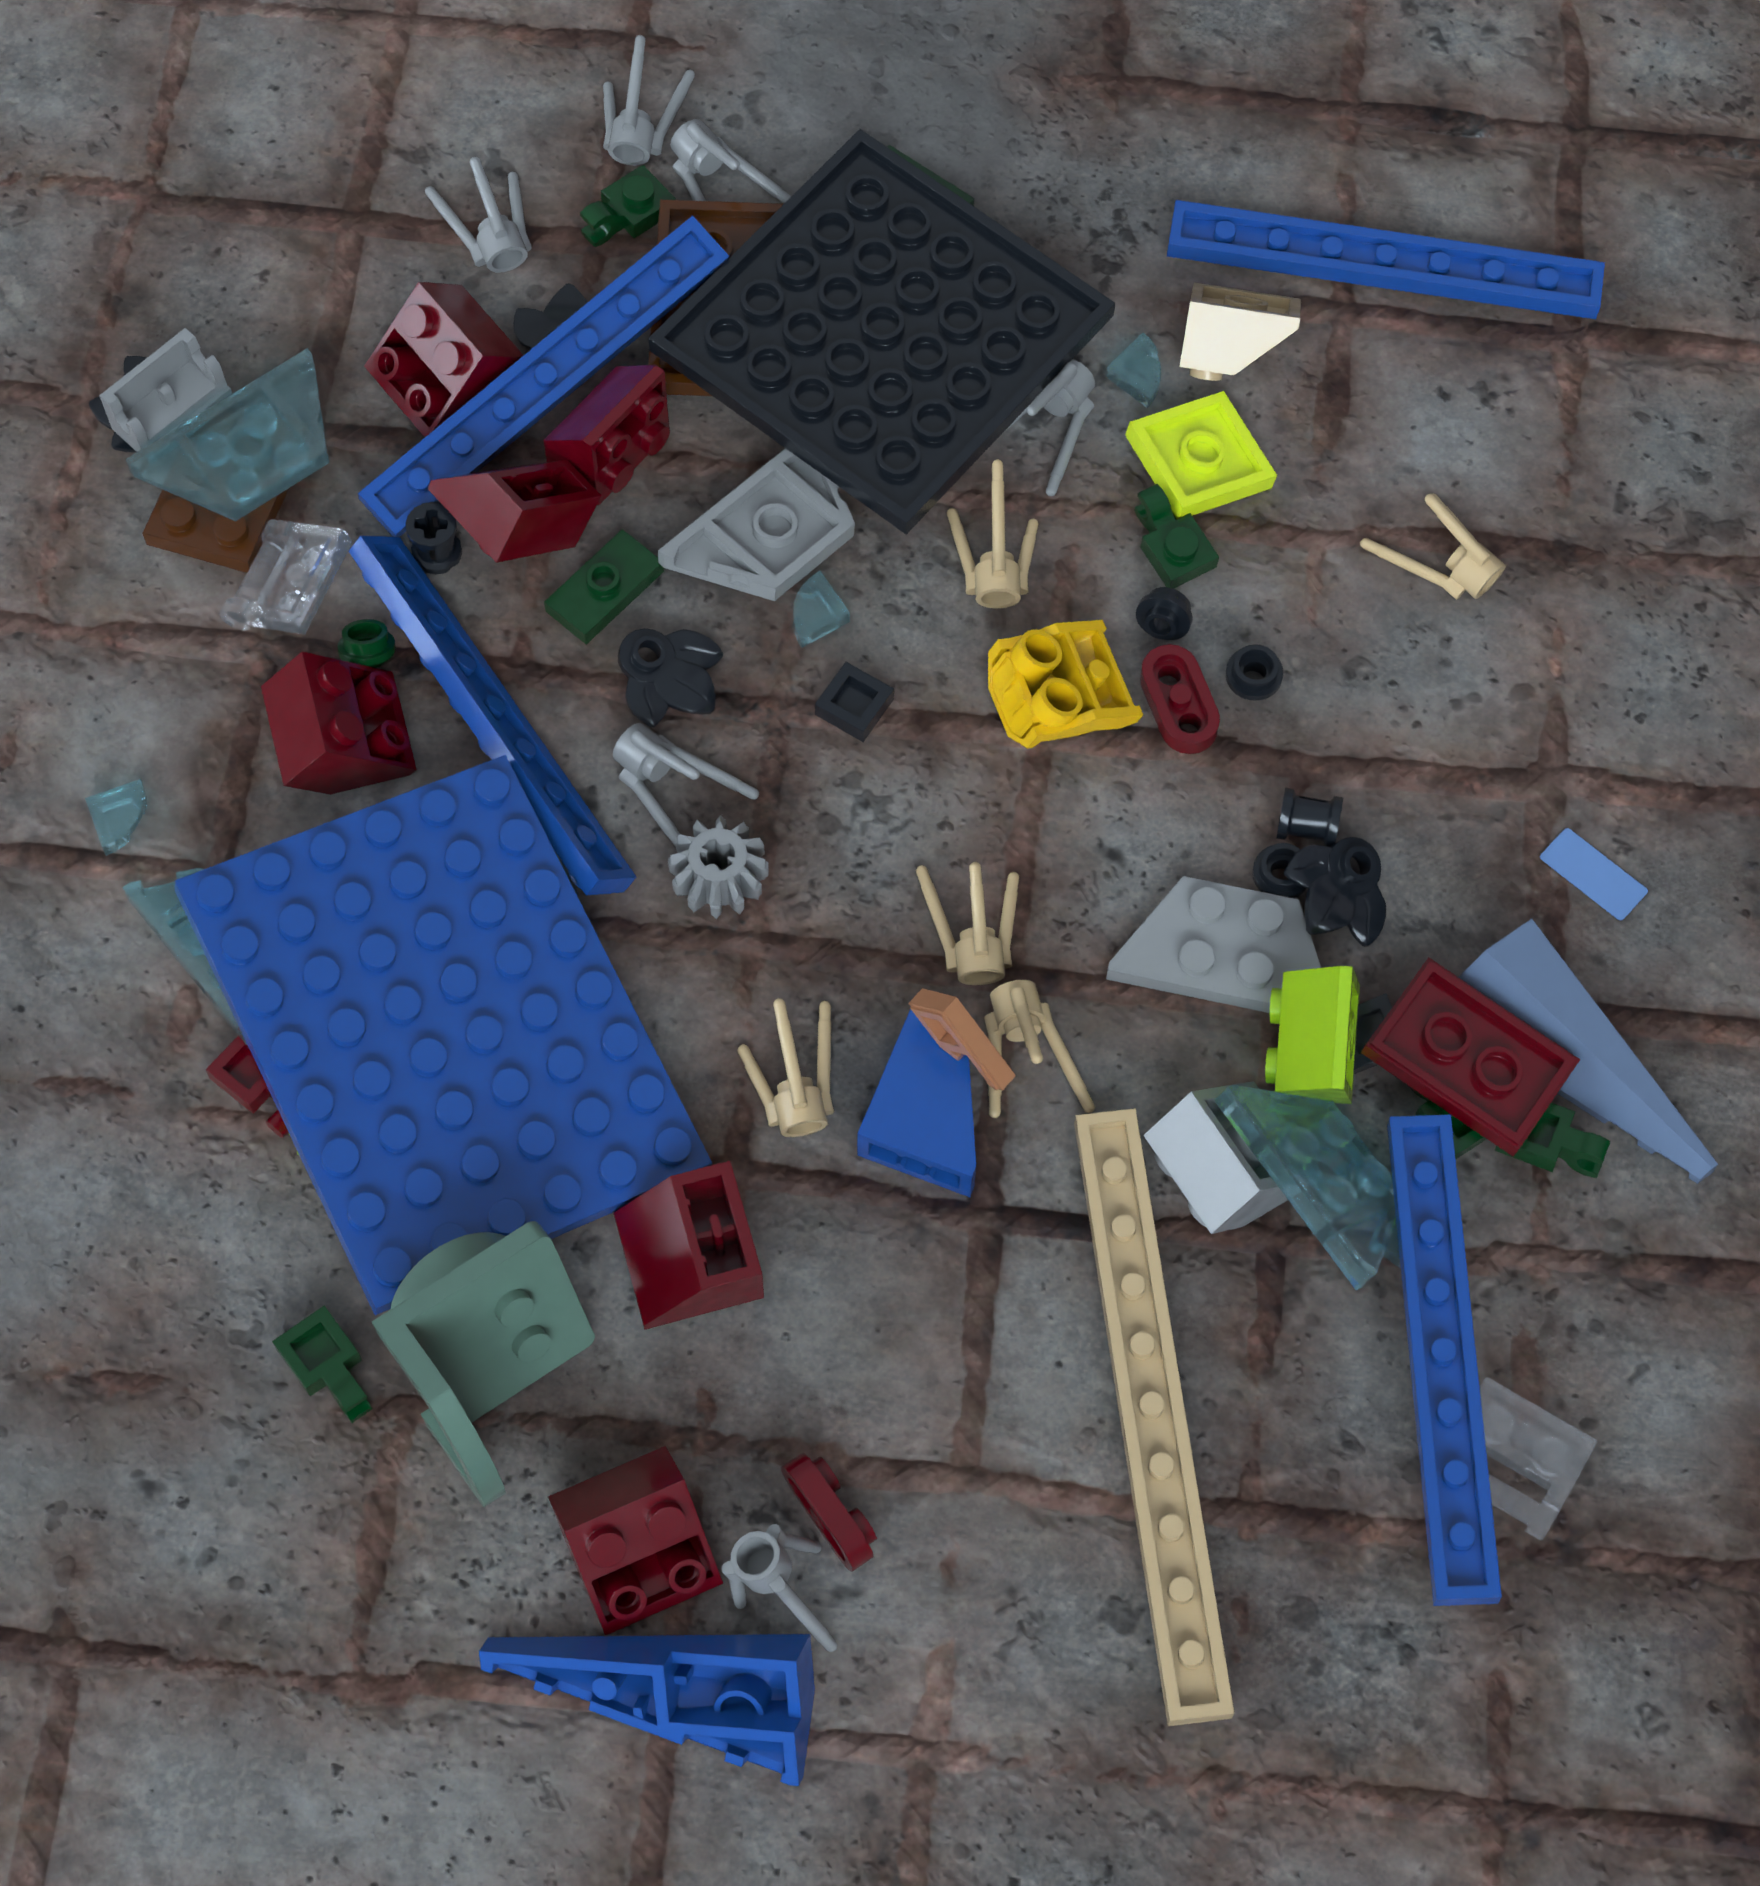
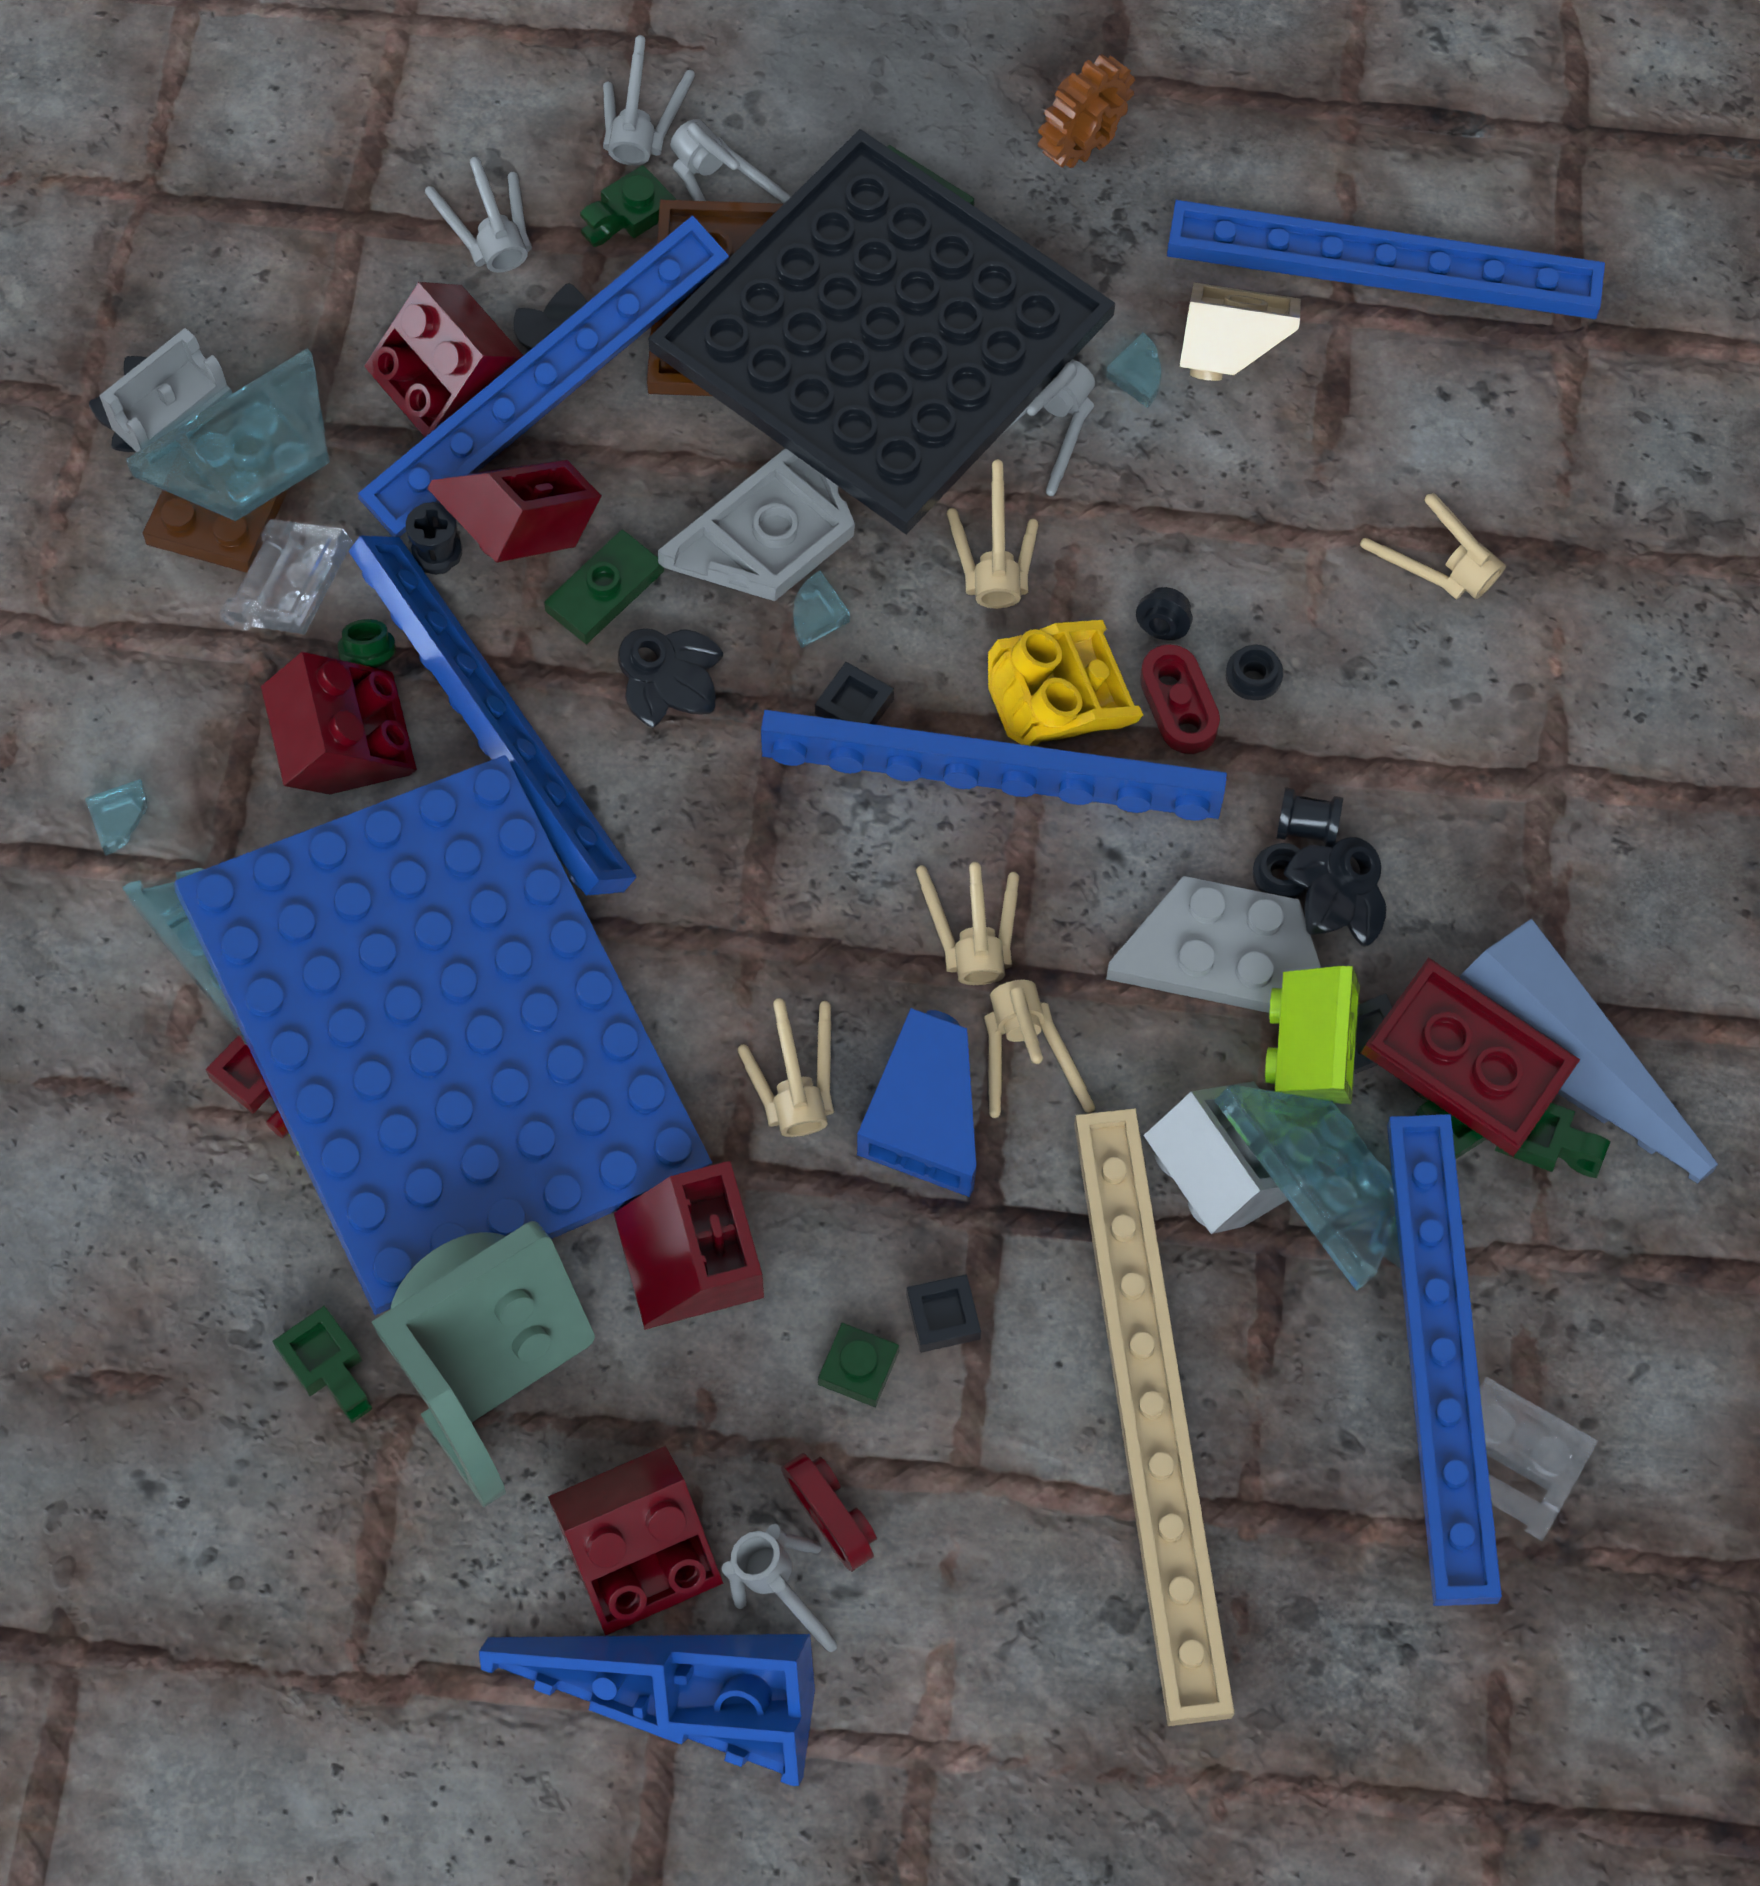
dark red slope [544,365,670,506] -> none
light grey plant [612,723,759,846] -> none
light grey gear [668,815,769,919] -> none
nougat tile [909,988,1016,1091] -> none
neon yellow plate [1125,391,1277,519] -> none
dark green plate [1134,484,1219,589] -> none
medium blue sticker [1540,828,1648,921] -> none
none -> blue plate [761,710,1227,821]
none -> dark green plate [818,1323,899,1408]
none -> black plate [906,1274,981,1353]
none -> dark orange gear [1037,54,1135,168]

